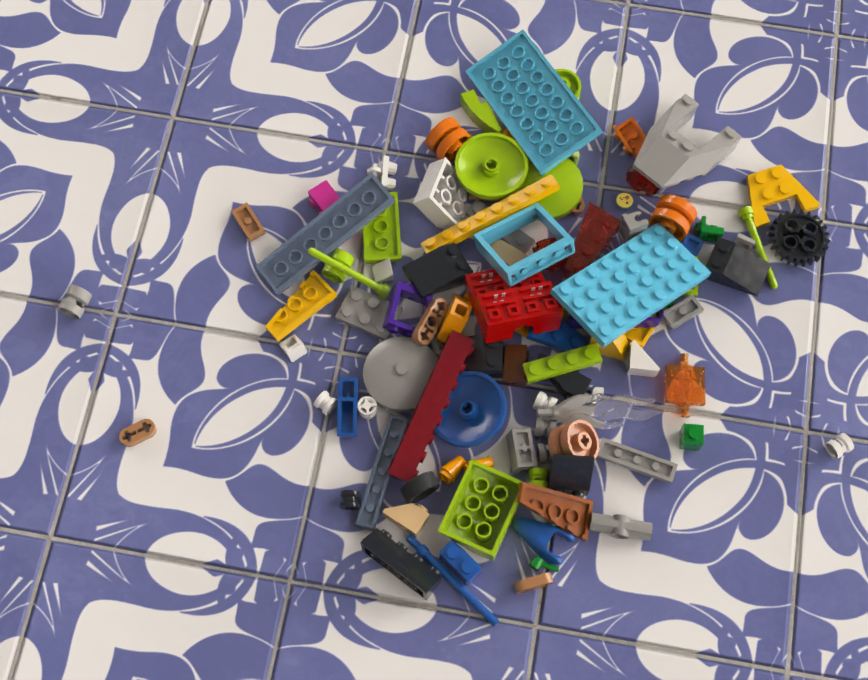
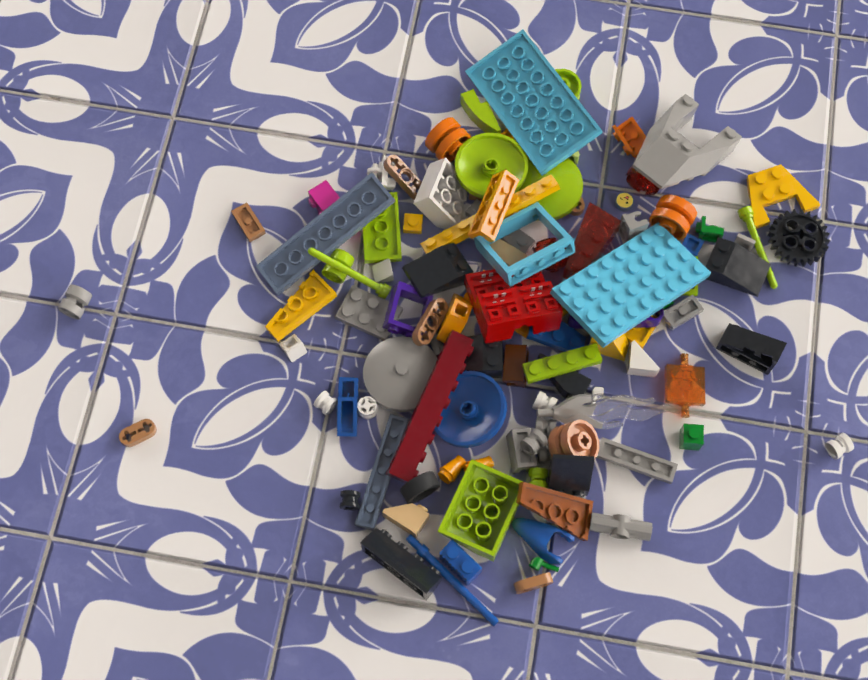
none -> medium nougat beam [383,155,422,200]
none -> yellow plate [403,213,423,234]
none -> light orange fence [467,169,519,242]
none -> light grey wheel [520,429,548,457]
none -> black wedge [716,323,787,375]

